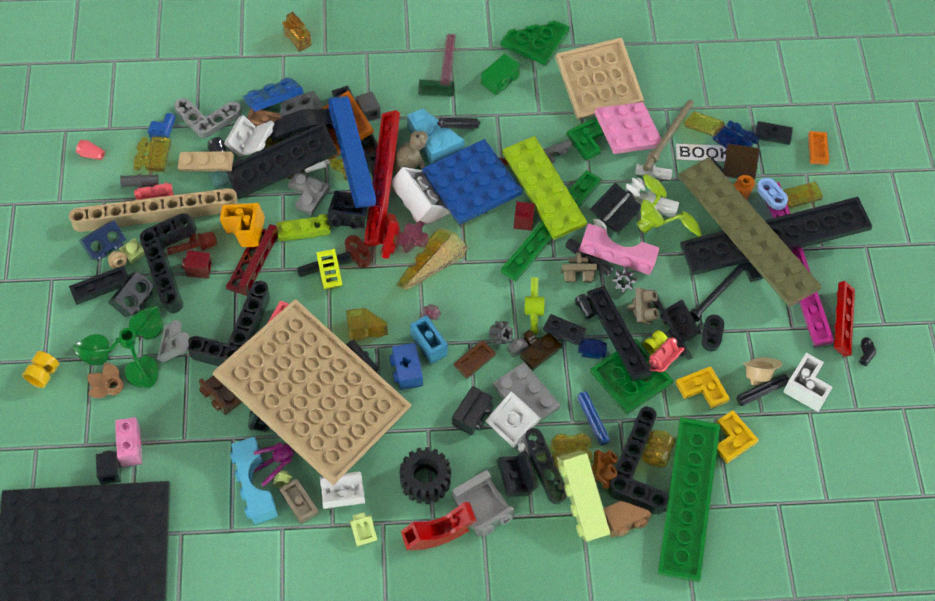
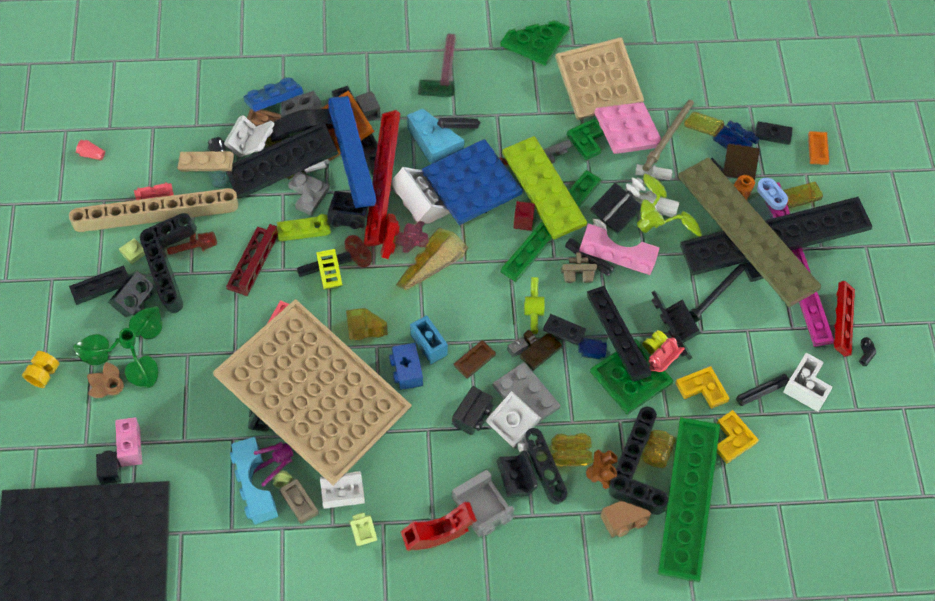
dark blue brick [79,220,127,260] -> none
tan plate [108,251,127,269] -> none
dark grey pin [120,173,159,188] -> none
clear yellow plate [133,137,171,172] -> none
blue piece [148,113,176,141] -> none
light grey plate [157,320,189,363] -> none
light grey beam [174,98,241,138] -> none
dark red brick [182,250,212,278] -> none
black beam [188,281,270,367] -> none
reddish brown bracket [199,375,243,415] -> none
light orange brick [220,203,265,247] -> none
clear orange piece [282,12,312,52] -> none
clear yellow arm [330,158,348,181] -> none
black pin [346,339,379,372] -> none
dark tan animal [393,131,428,173] -> none
black tyre [400,447,451,504] -> none
clear pink plate [423,304,442,320] -> none
green brick [481,53,520,95] -> none
dark grey gear [489,321,513,345] -> none
yellowish green wedge [557,450,610,541] -> none
black pin [575,294,596,319] -> none
blue axle [577,391,610,446] -> none
gear [612,268,637,293] -> none
dark tan hips [627,288,659,325] -> none
white sticker [676,144,727,162] -> none
black plate [701,314,724,352] -> none
tan piece [743,357,783,385] -> none

